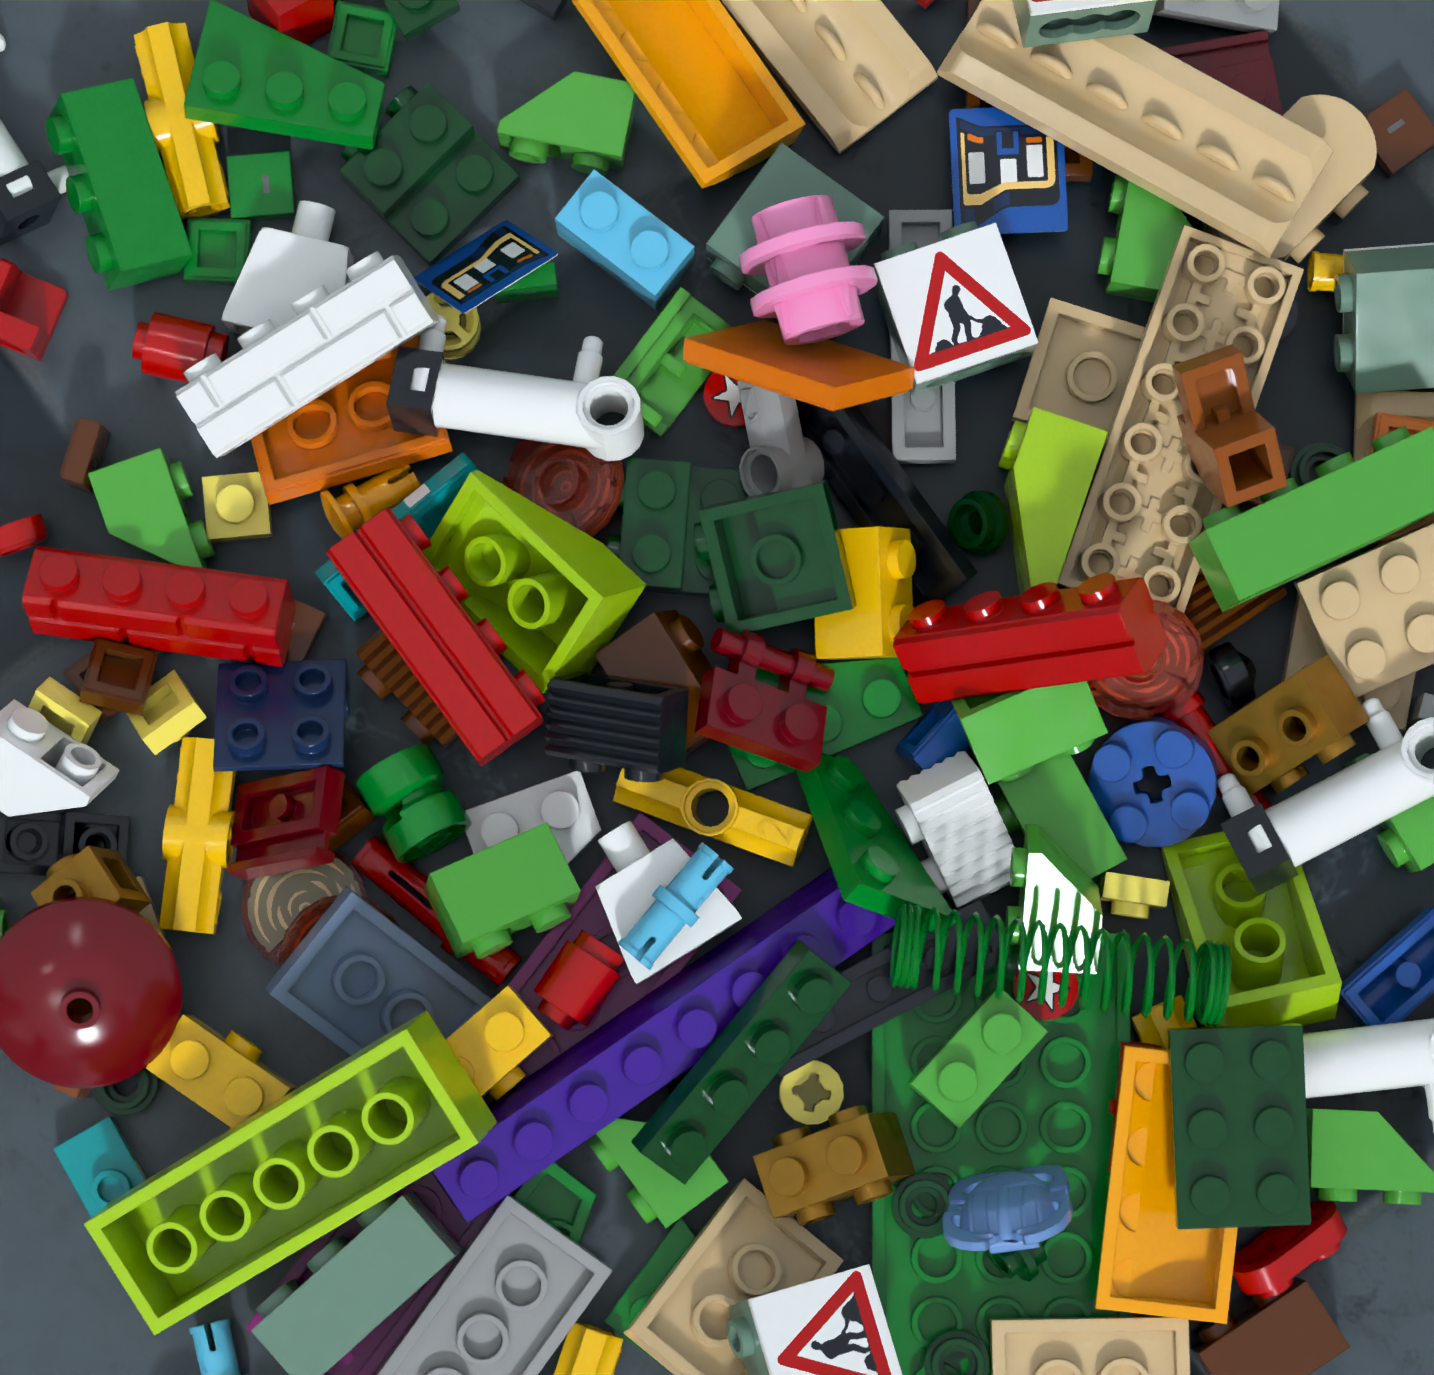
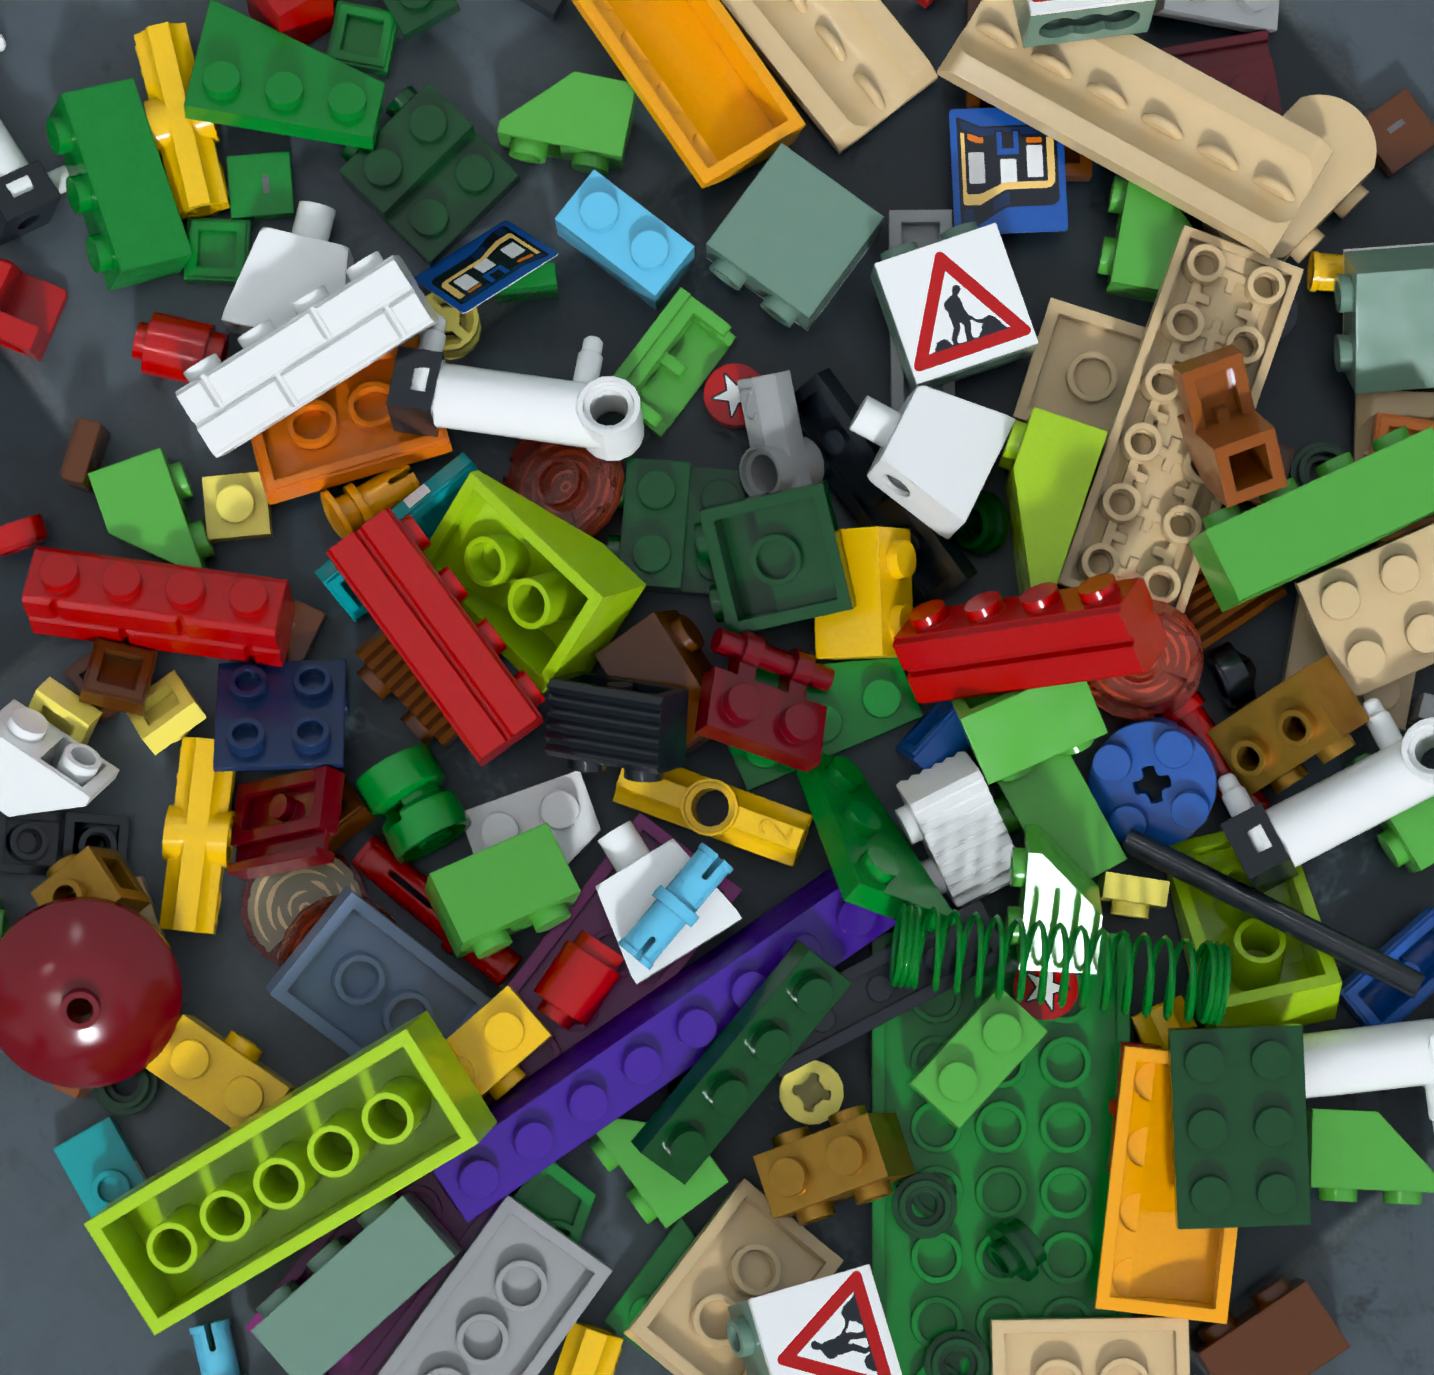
orange tile [682,320,915,411] -> none
bright pink piece [739,195,877,345] -> none
medium blue shield [942,1165,1073,1254] -> none
red plate [1233,1200,1347,1298] -> none
none -> white torso [849,385,1016,539]
none -> black piece [1122,828,1426,998]

